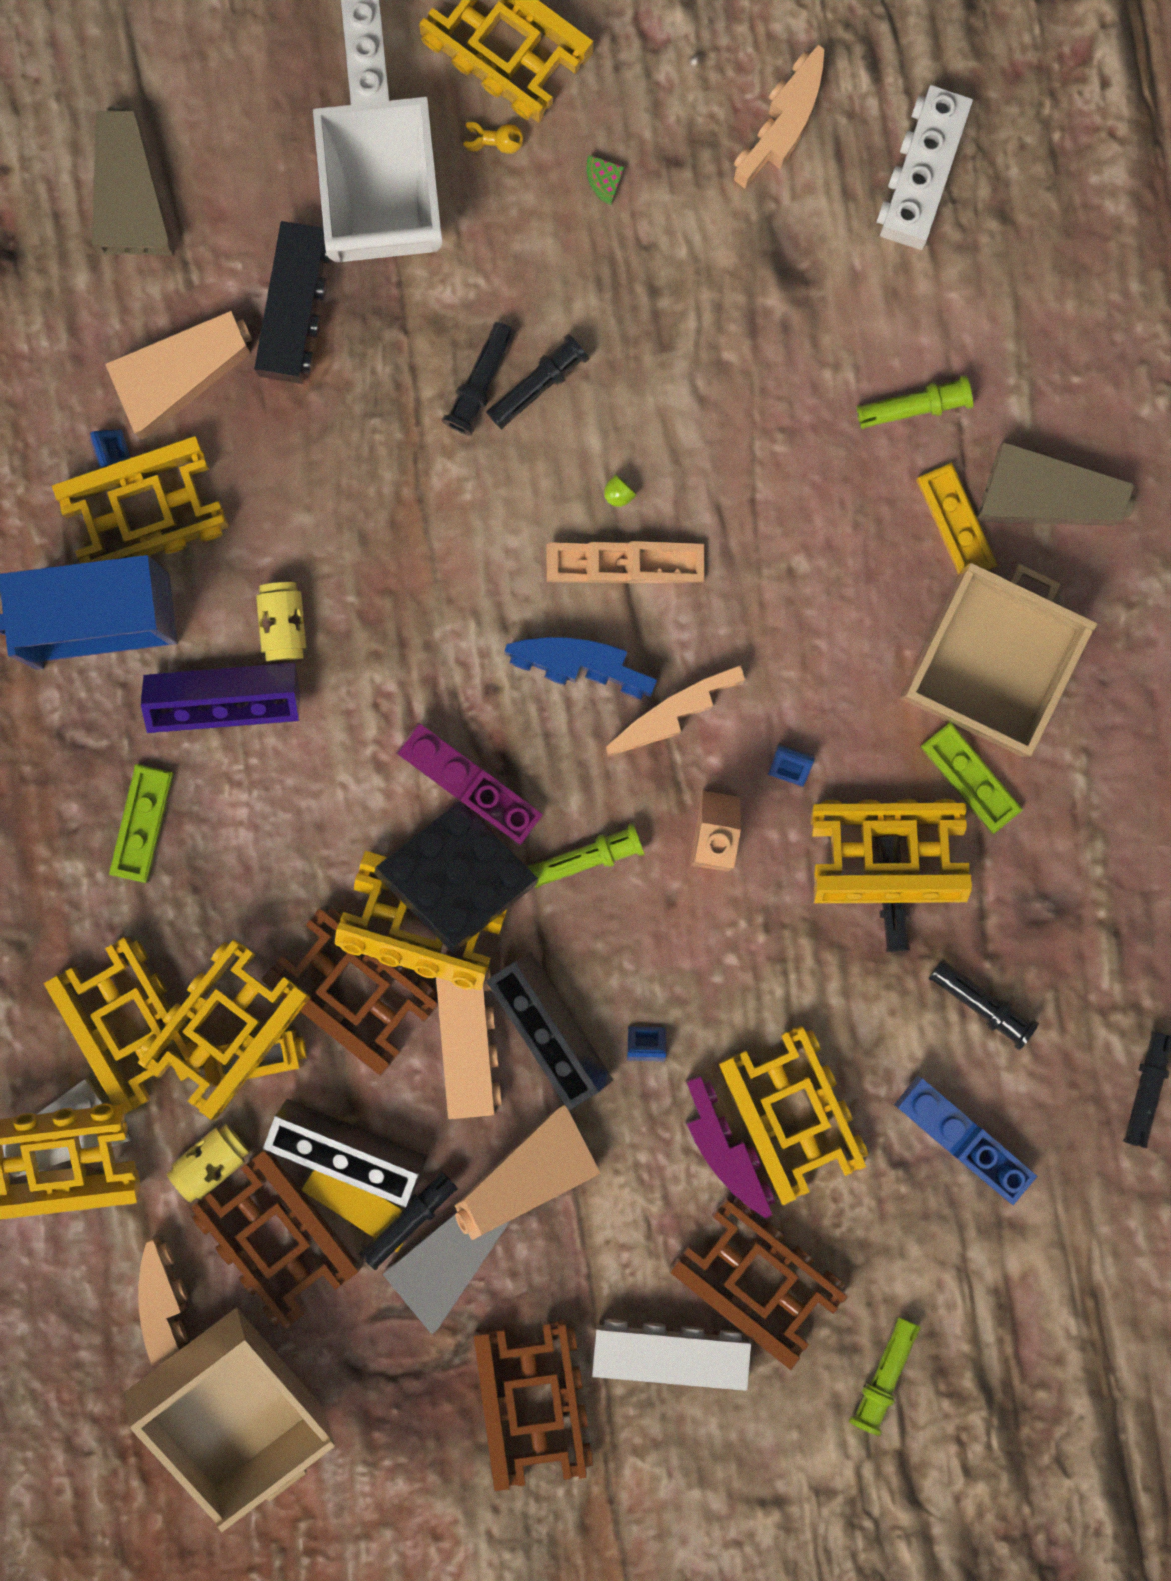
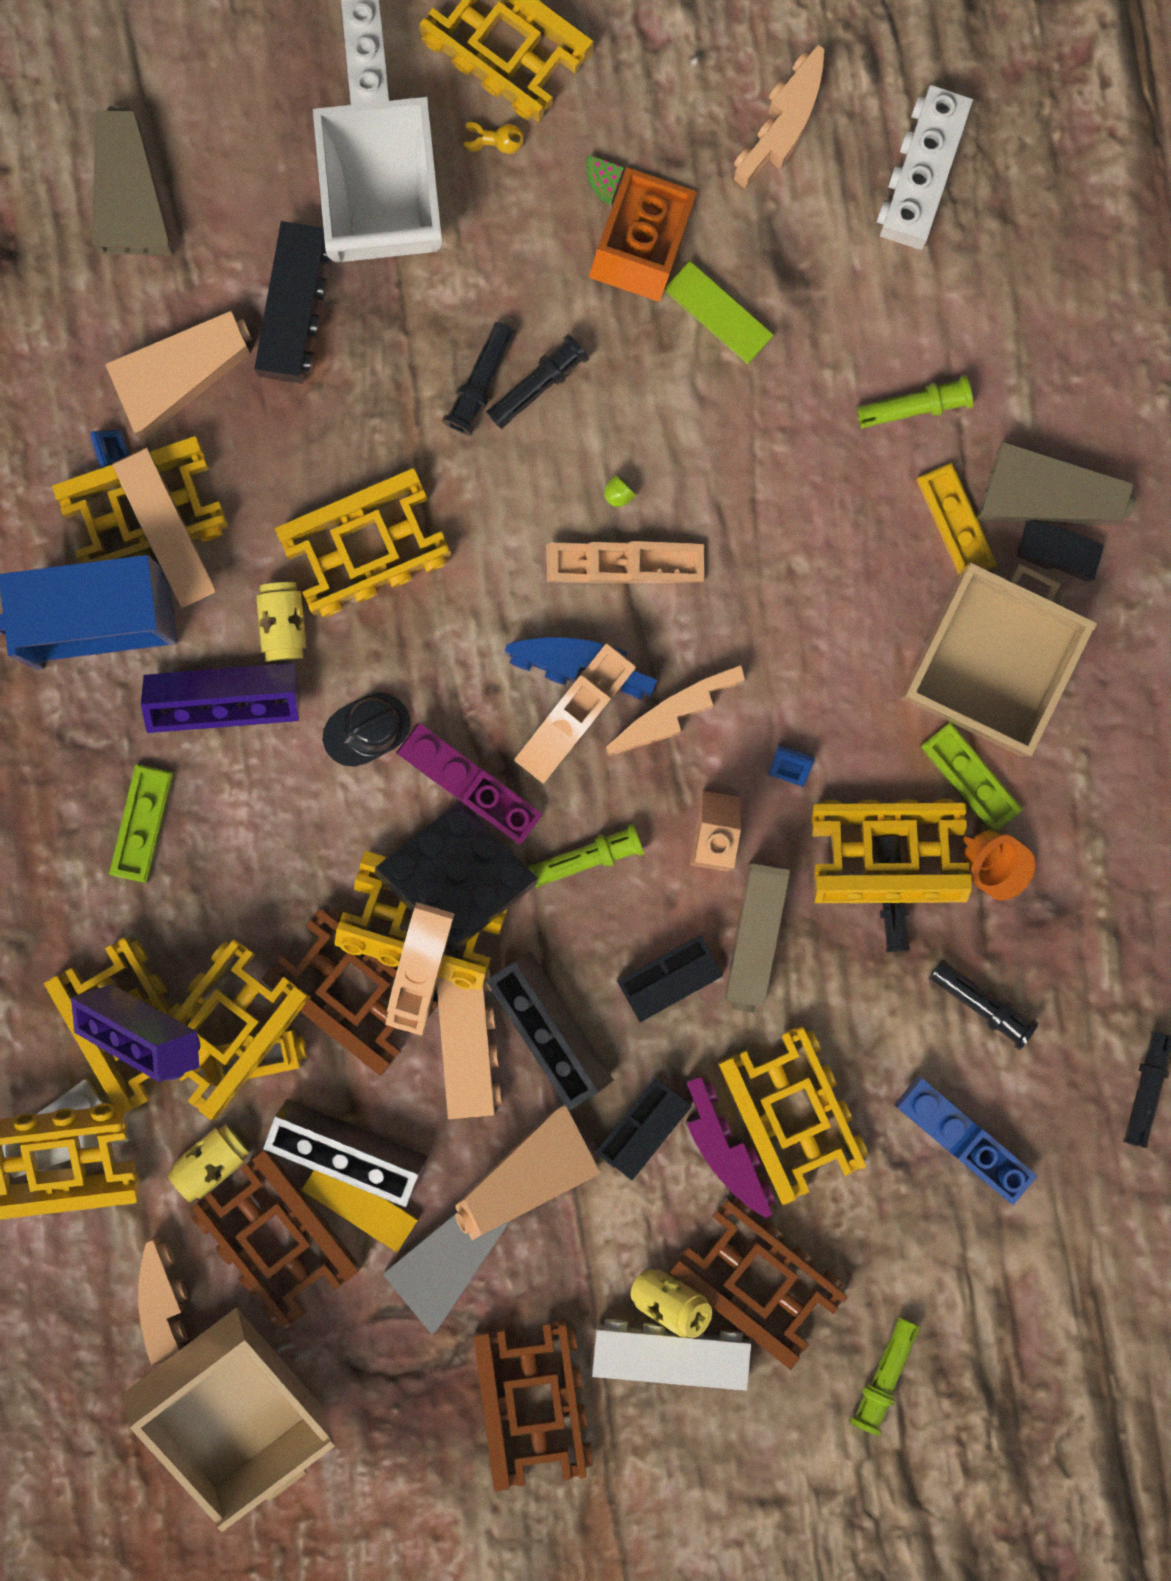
black pin [358,1171,459,1270] -> none
blue slope [627,1027,666,1062] -> none
none -> dark purple brick [71,984,200,1082]
none -> light nougat slope [112,447,216,608]
none -> yellow fence [274,468,452,618]
none -> black piece [322,693,410,767]
none -> light nougat slope [385,902,454,1036]
none -> light nougat slope [514,643,637,784]
none -> orange slope [589,167,697,302]
none -> black piece [595,1075,692,1181]
none -> black piece [617,934,723,1023]
none -> light yellow piece [631,1268,712,1338]
none -> lime tile [664,261,774,365]
none -> dark tan slope [724,863,790,1013]
none -> orange piece [963,830,1036,901]
none -> black slope [1017,520,1104,582]

